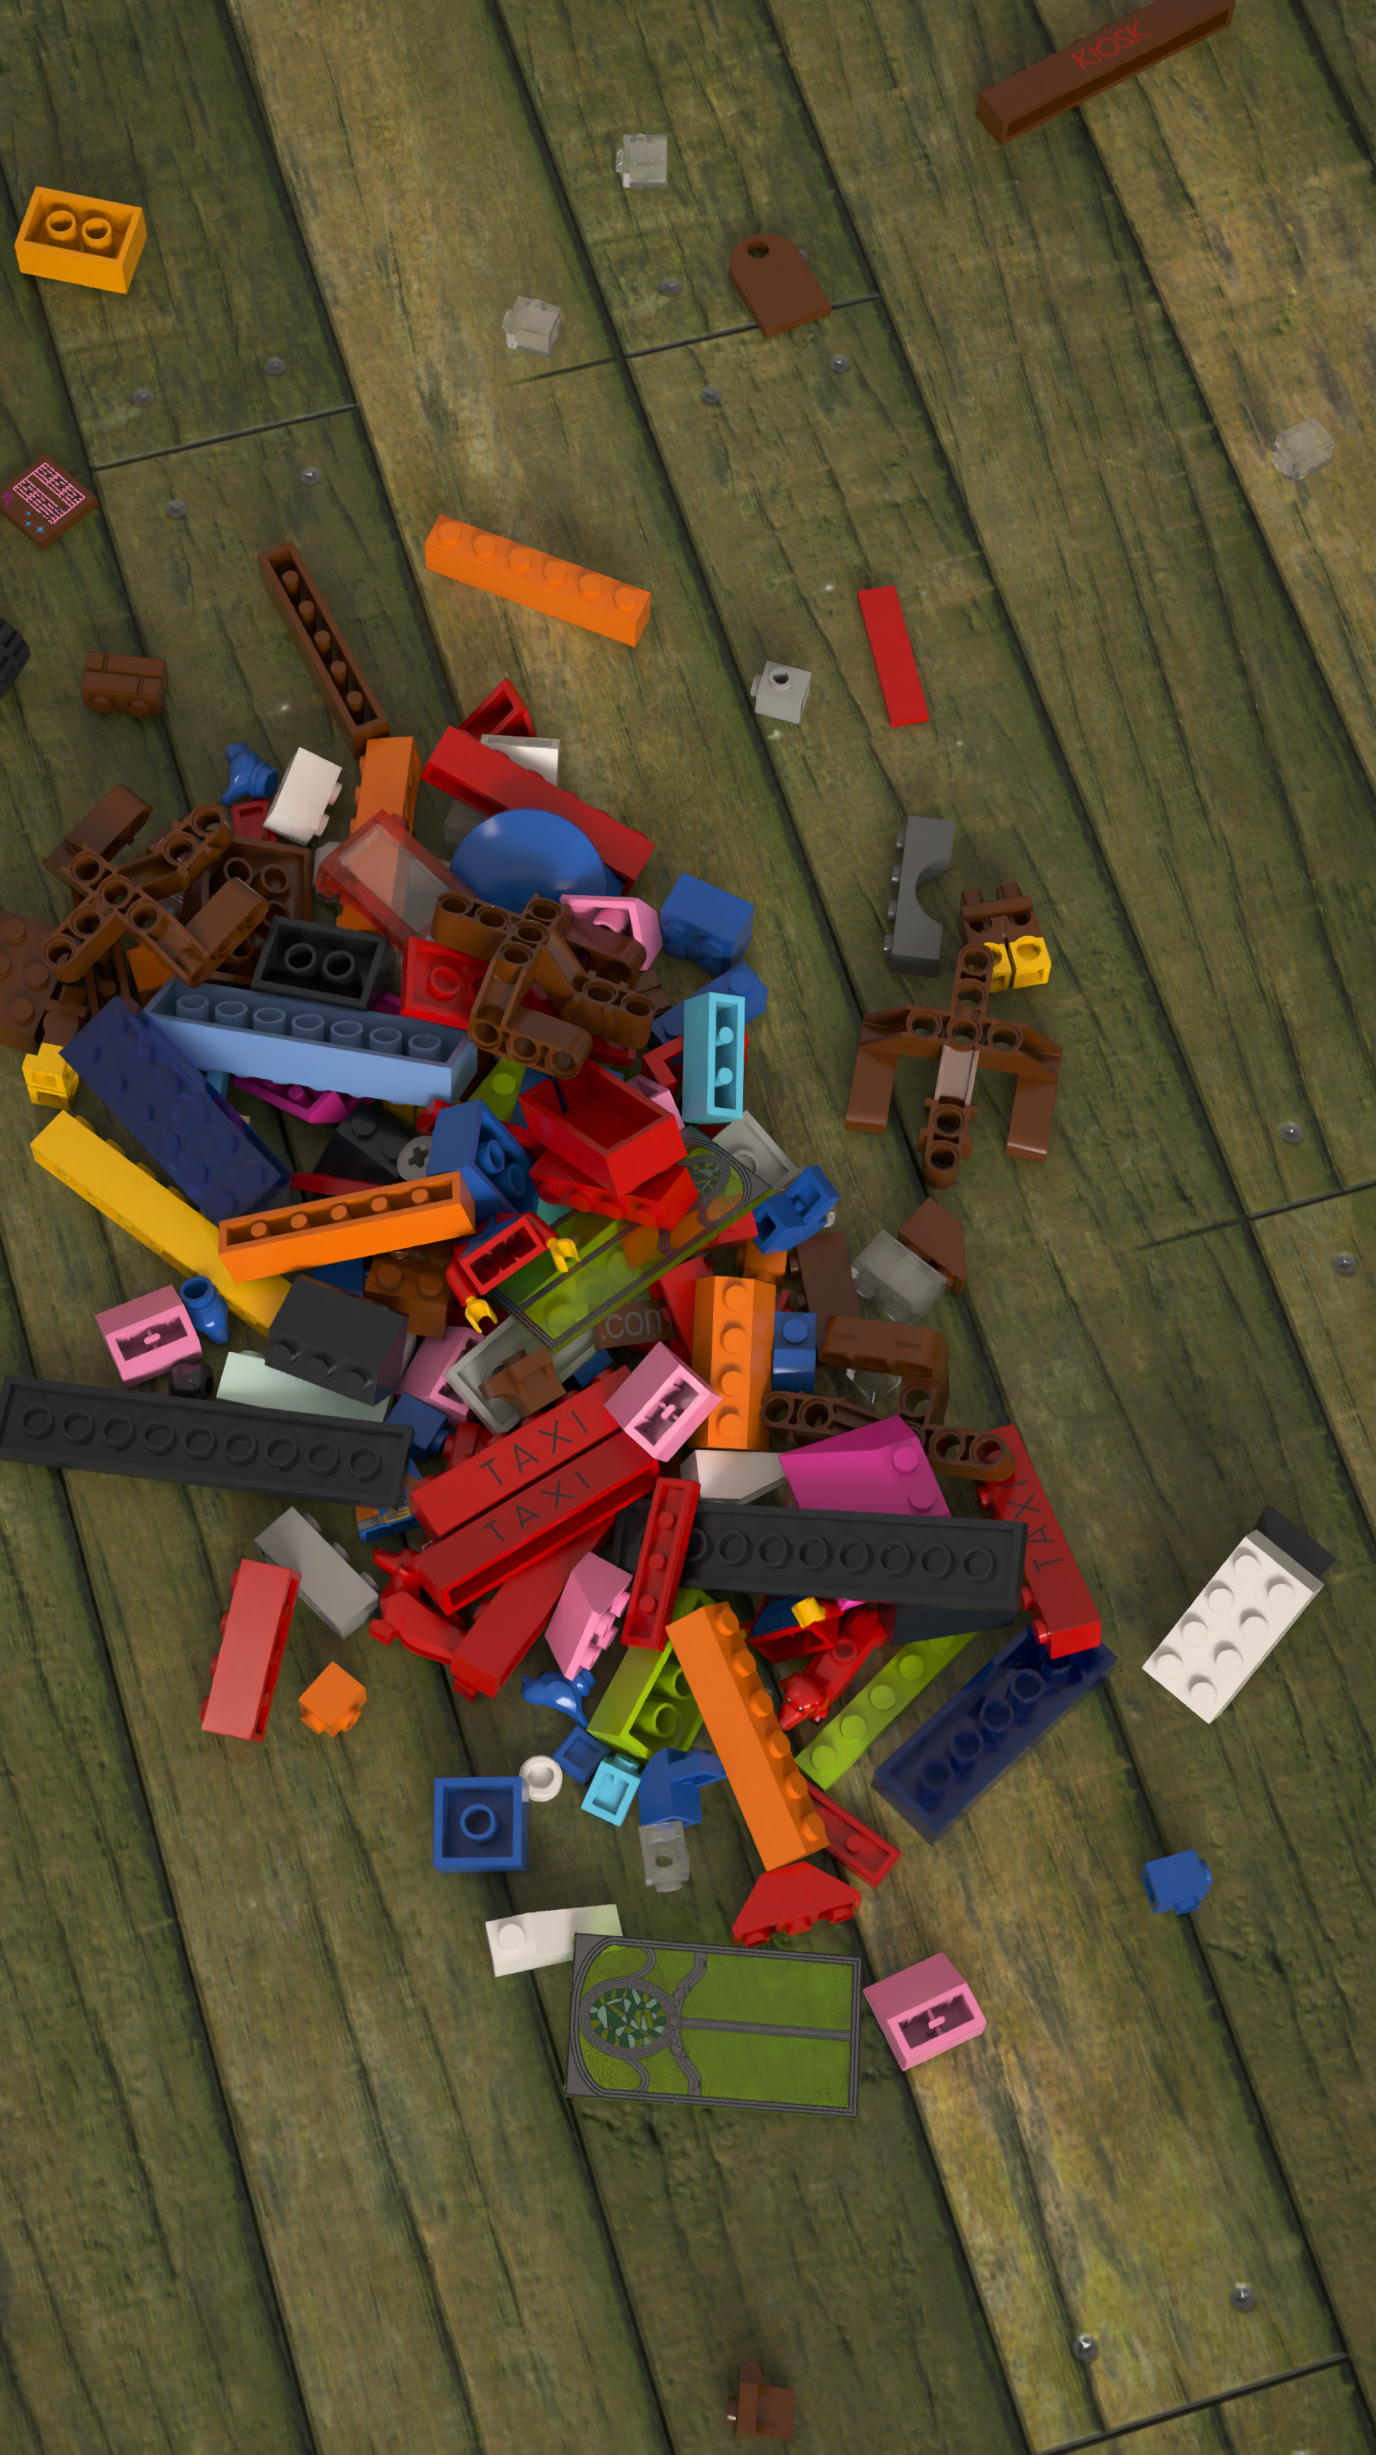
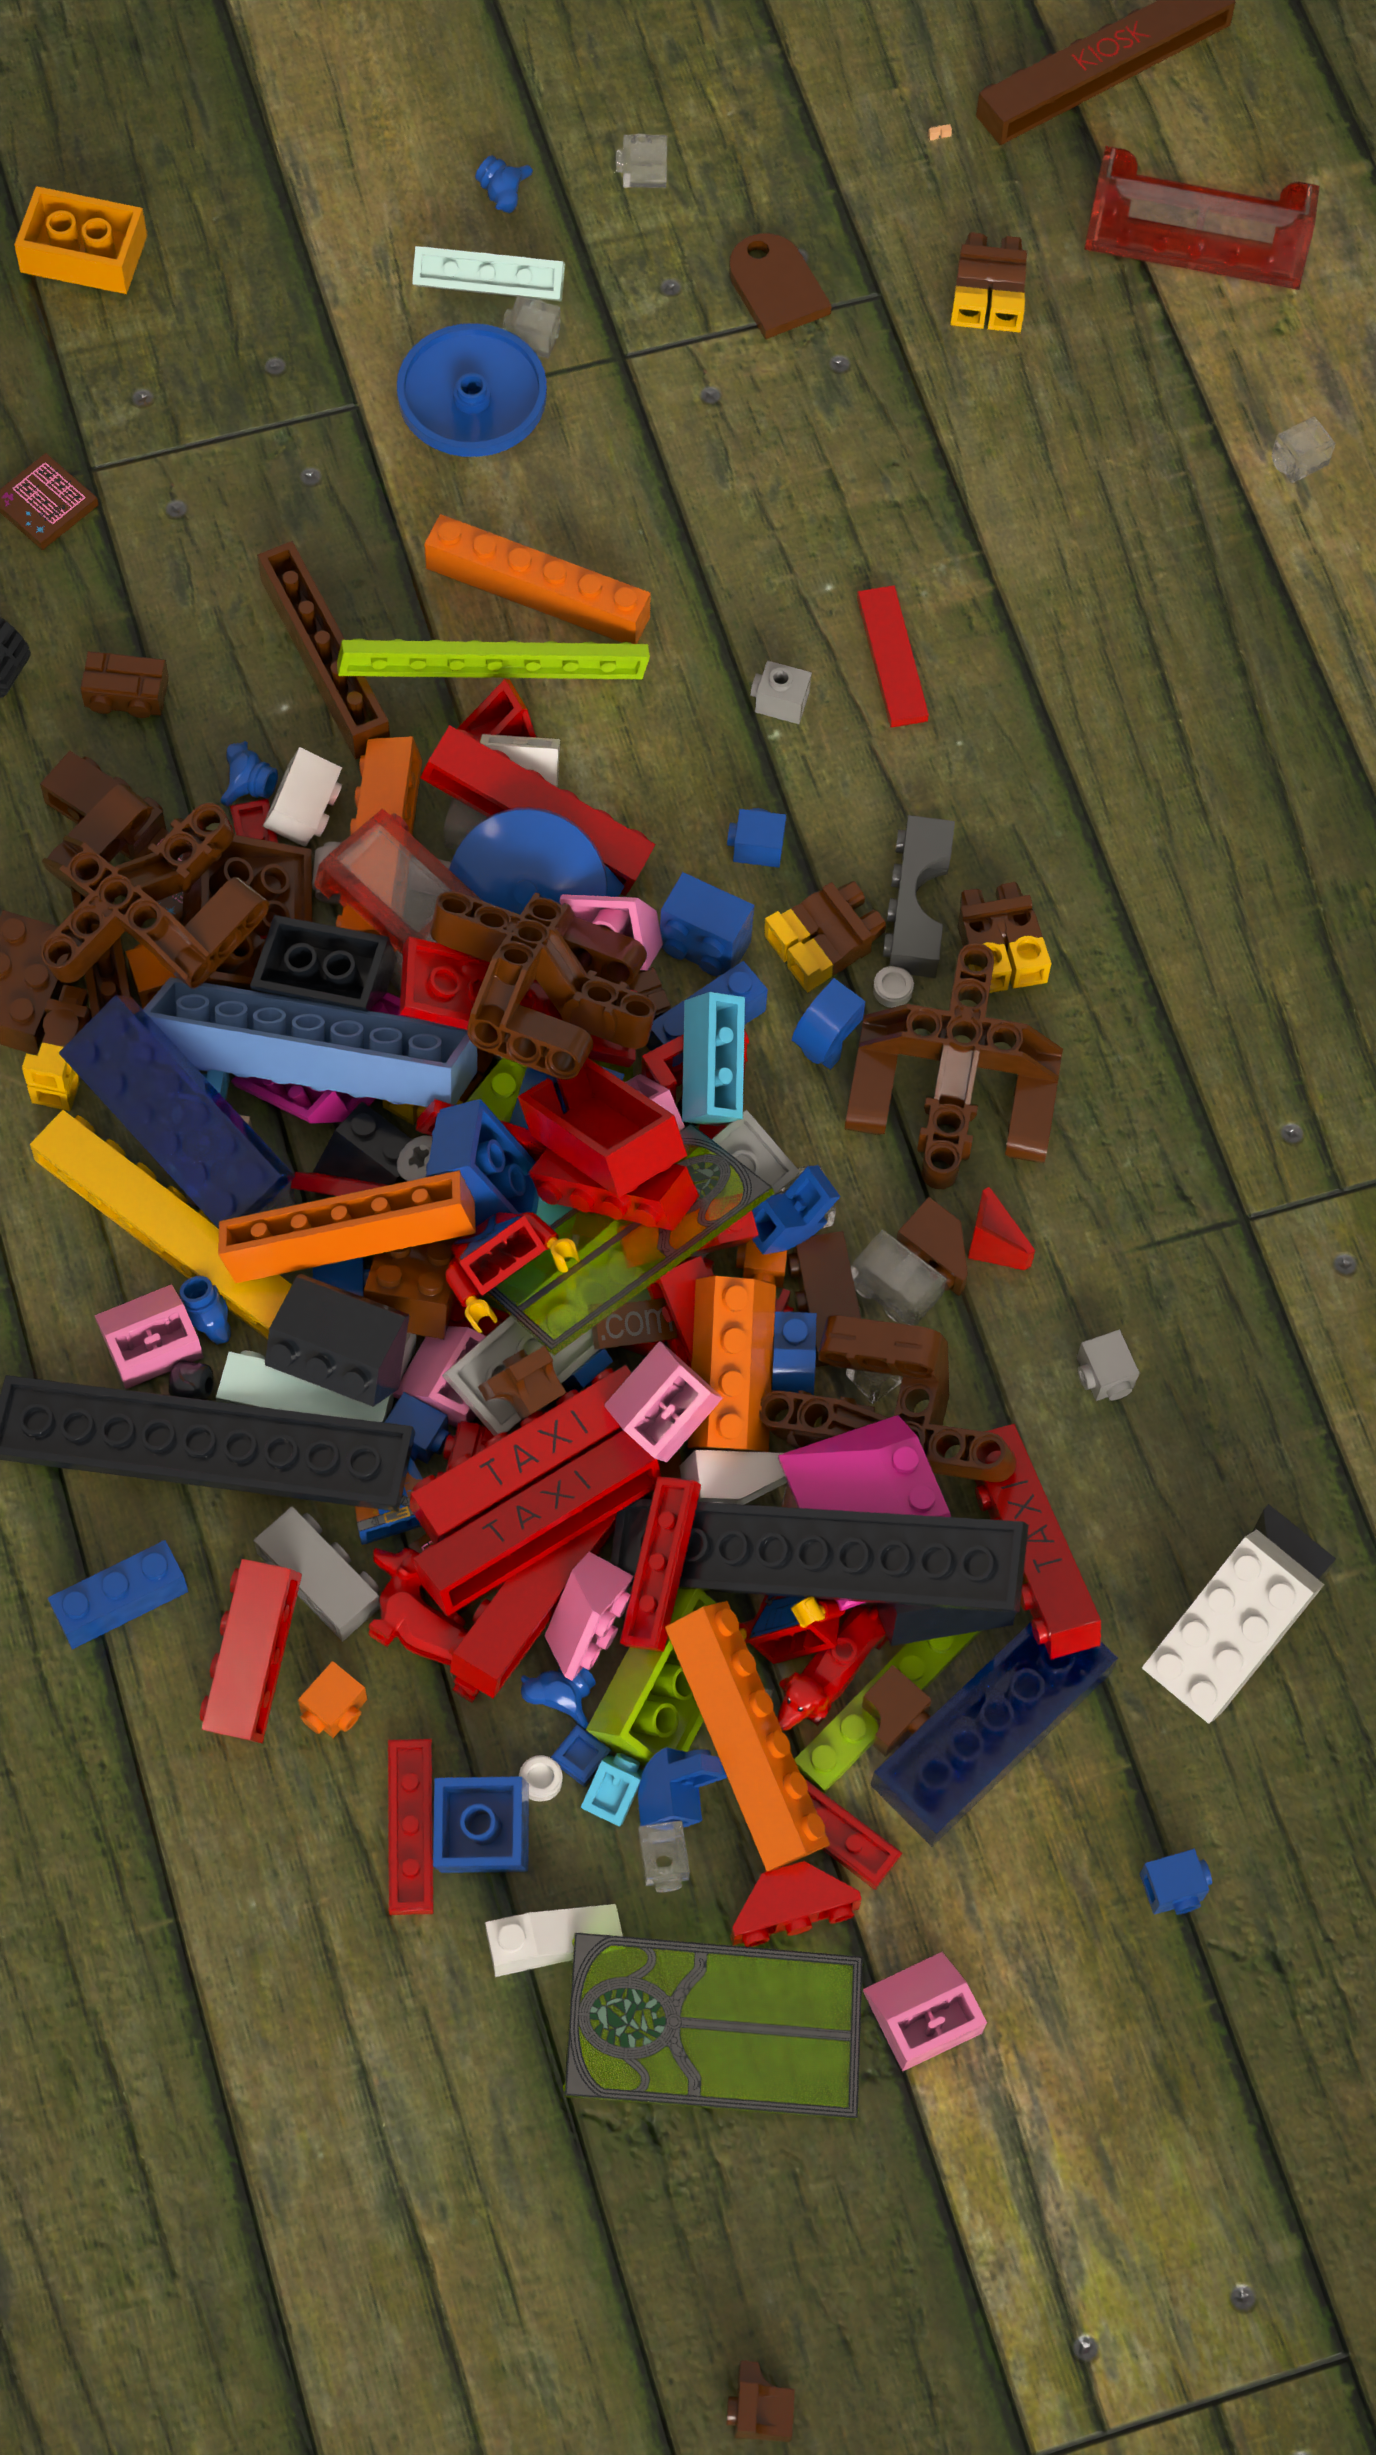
none -> reddish brown brick [40,751,166,860]
none -> blue brick [48,1540,189,1649]
none -> lime plate [337,638,650,679]
none -> red tile [388,1739,434,1915]
none -> blue dish [397,323,547,457]
none -> light aqua brick [412,246,565,301]
none -> blue animal [475,155,533,213]
none -> blue brick [727,808,786,868]
none -> reddish brown hips [764,881,886,993]
none -> blue brick [791,978,866,1070]
none -> reddish brown brick [862,1665,932,1757]
none -> white tile [873,966,914,1008]
none -> light nougat piece [928,124,952,141]
none -> hips [951,232,1027,333]
none -> red slope [968,1187,1036,1270]
none -> light grey brick [1077,1329,1139,1401]
none -> clear red windscreen [1084,146,1320,290]

